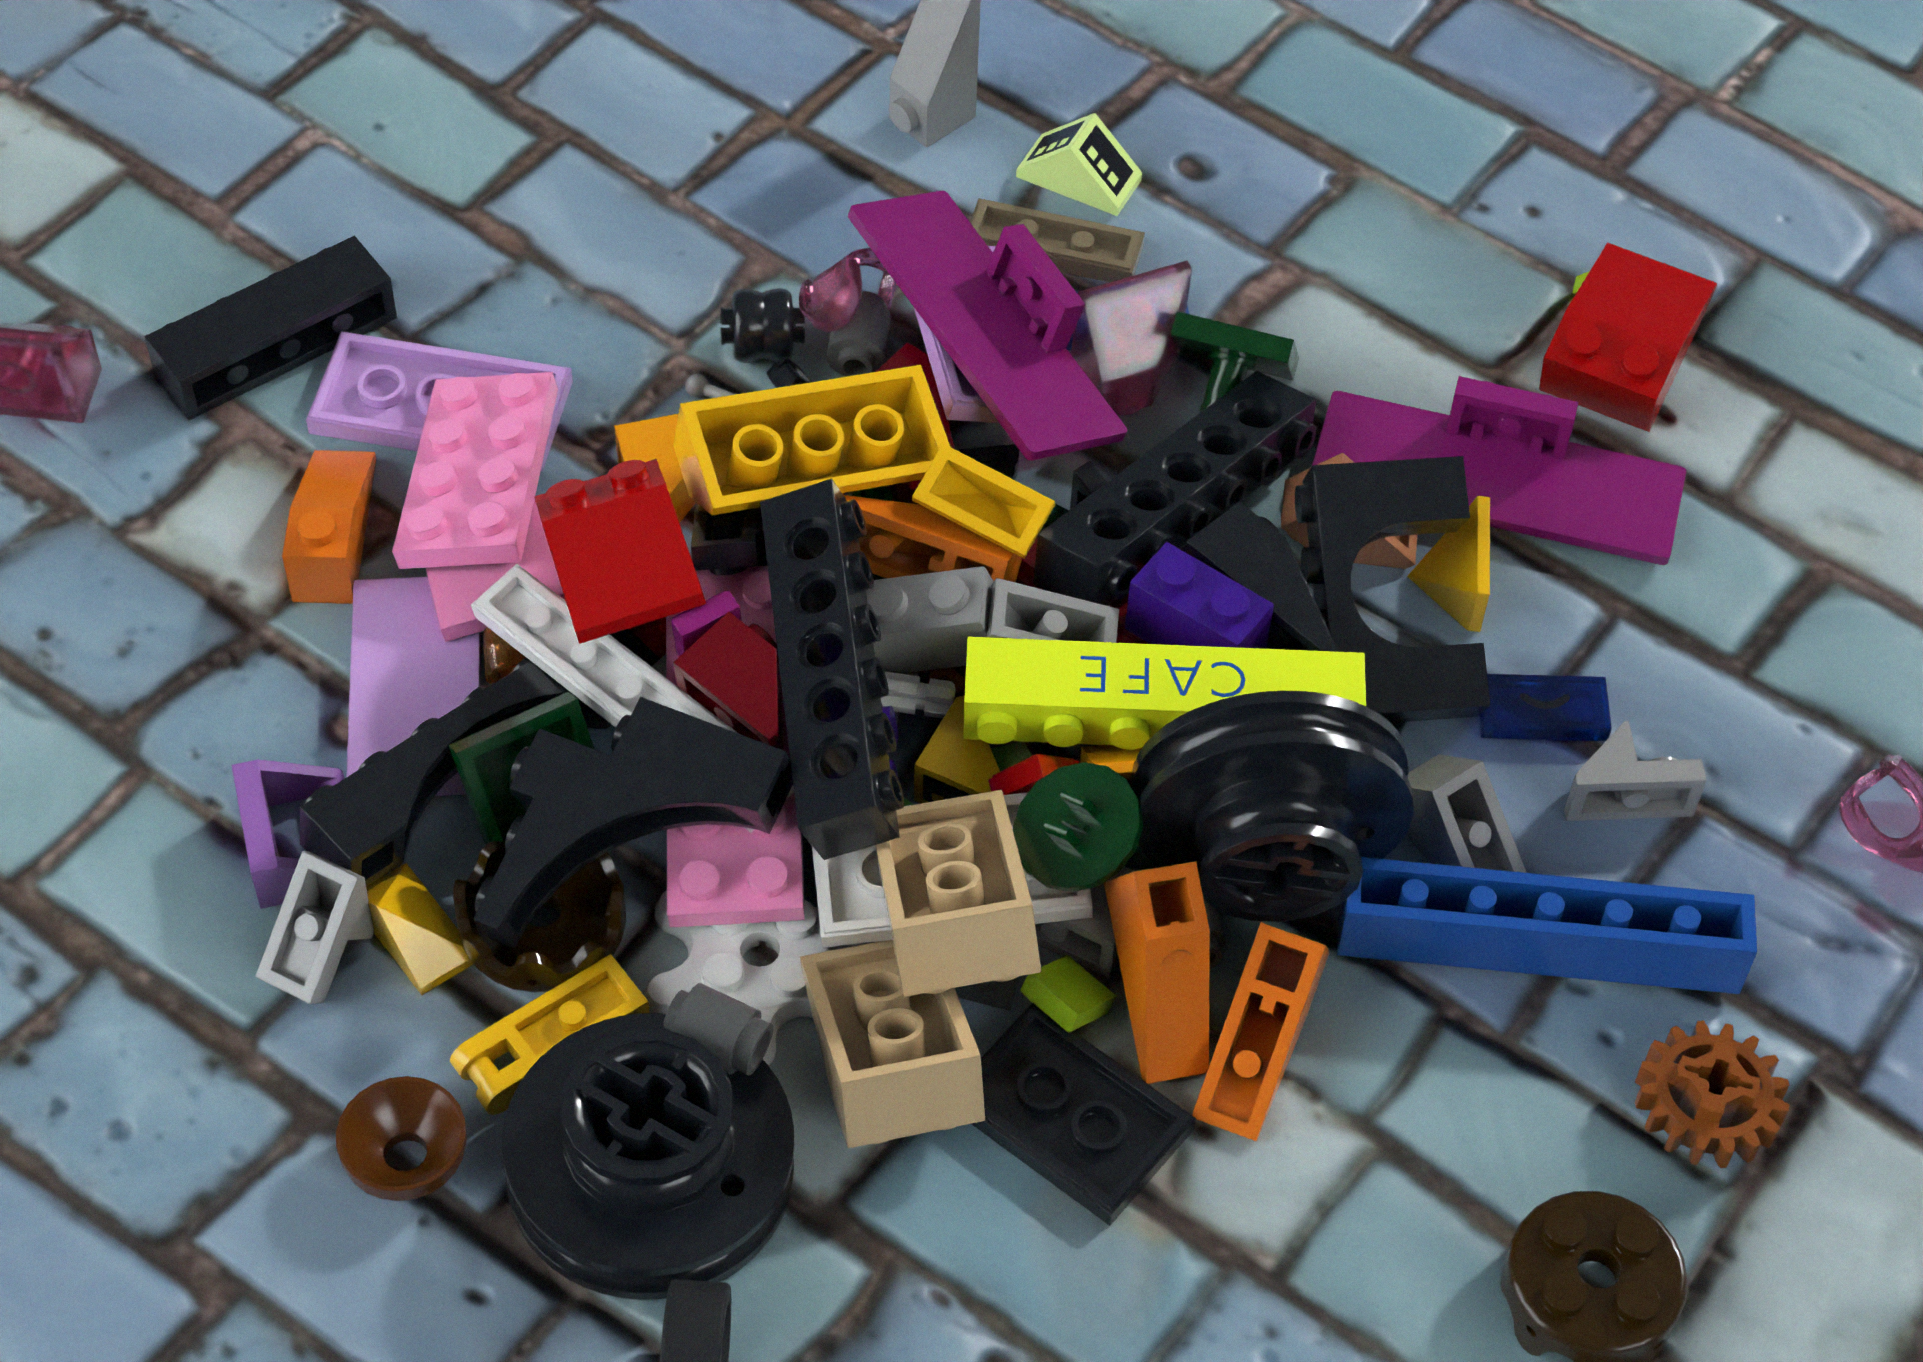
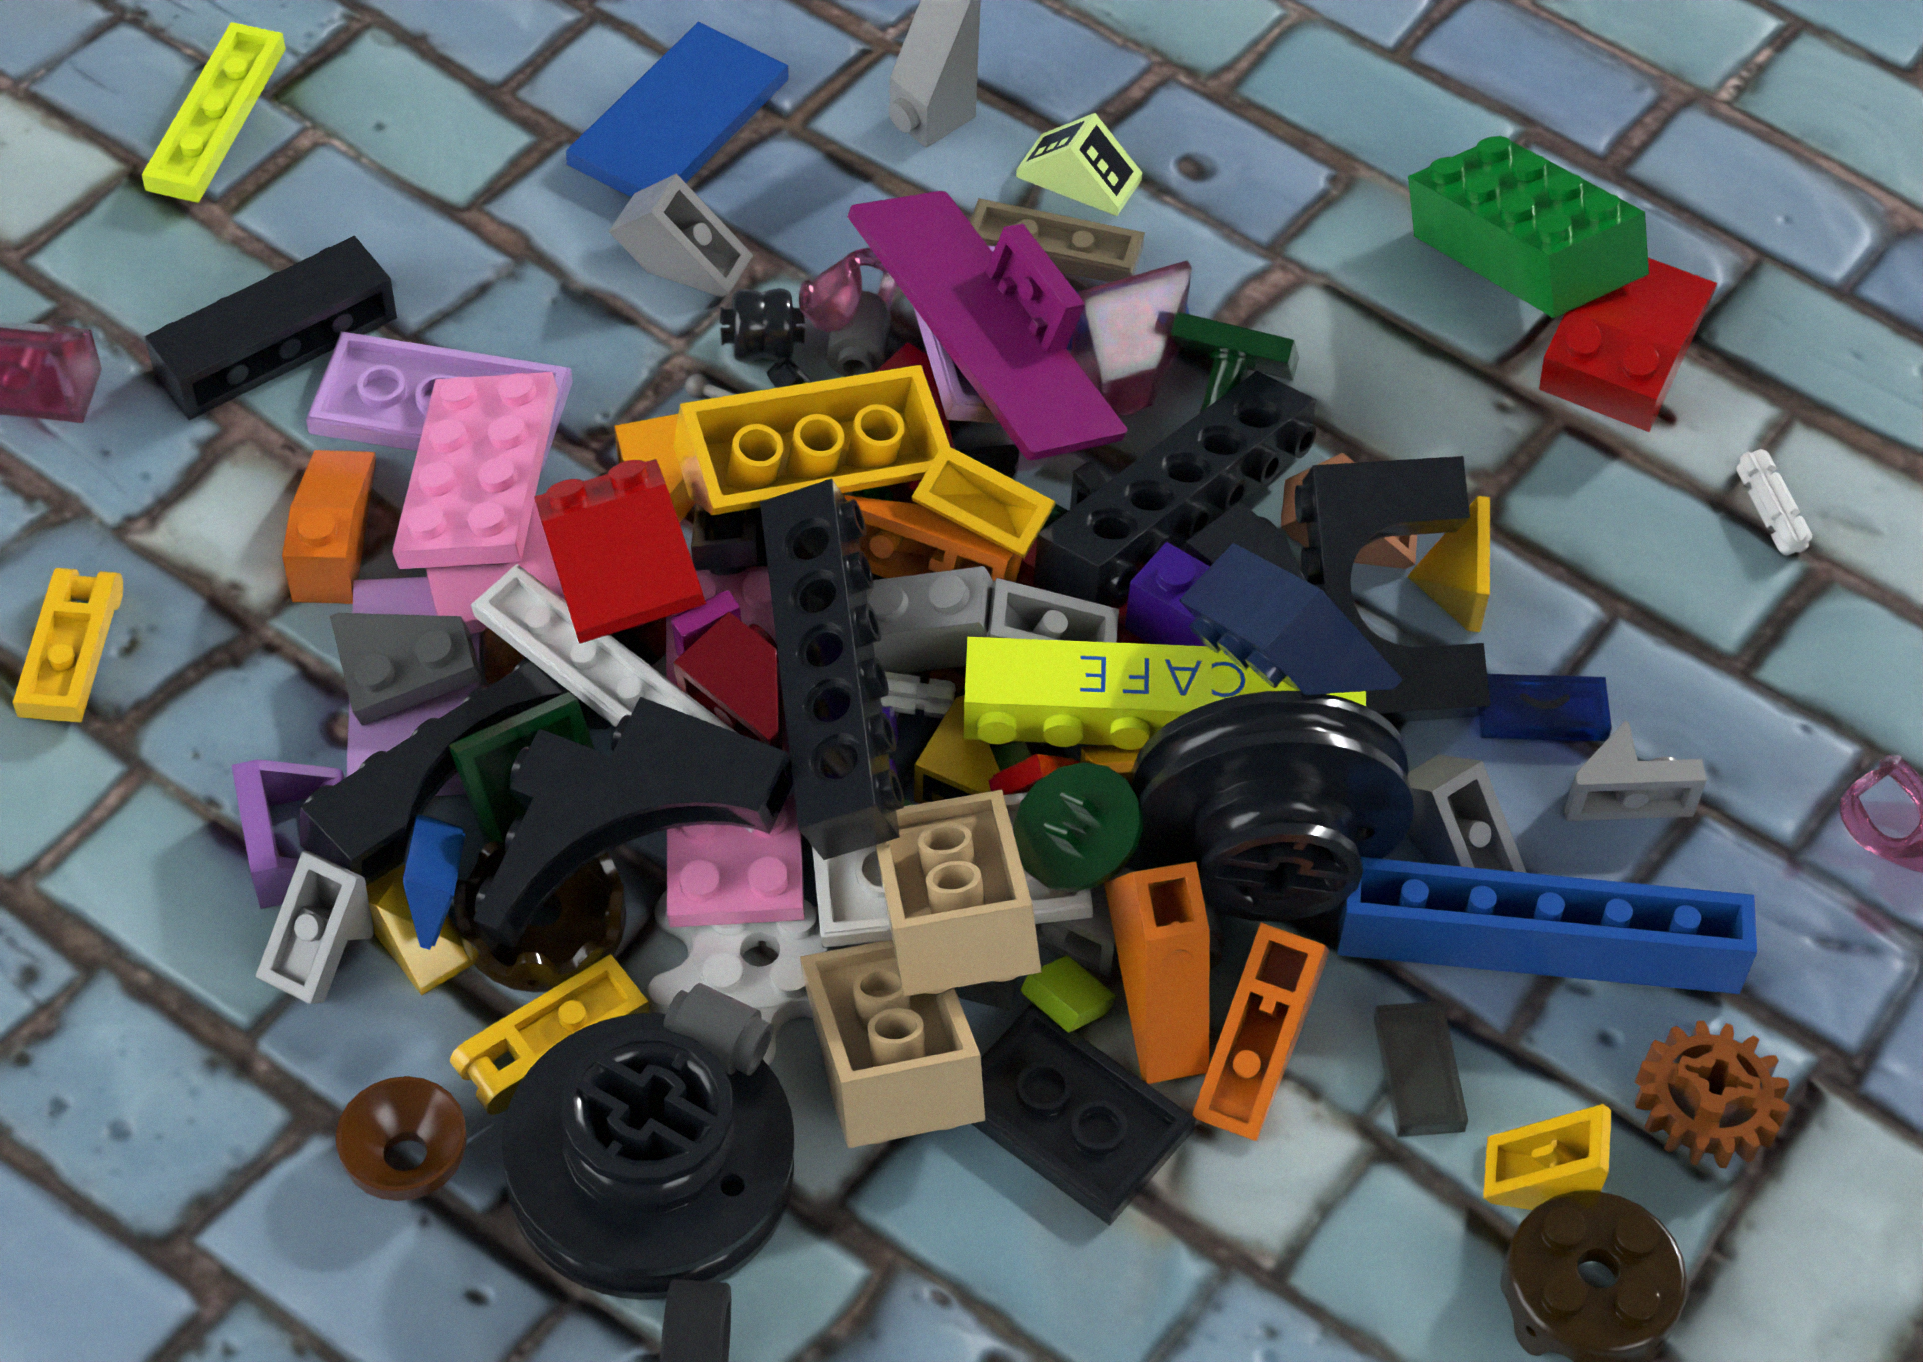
magenta bracket [1312,376,1686,565] -> none
none -> yellow plate [13,567,123,723]
none -> neon yellow plate [142,22,286,203]
none -> dark grey wing [330,613,483,726]
none -> blue slope [403,815,466,950]
none -> blue tile [566,21,789,198]
none -> light grey slope [609,173,753,297]
none -> dark blue slope [1179,543,1403,695]
none -> clear smoke tile [1373,1001,1468,1137]
none -> green brick [1408,135,1649,318]
none -> yellow slope [1483,1104,1611,1210]
none -> white axle [1736,449,1812,556]

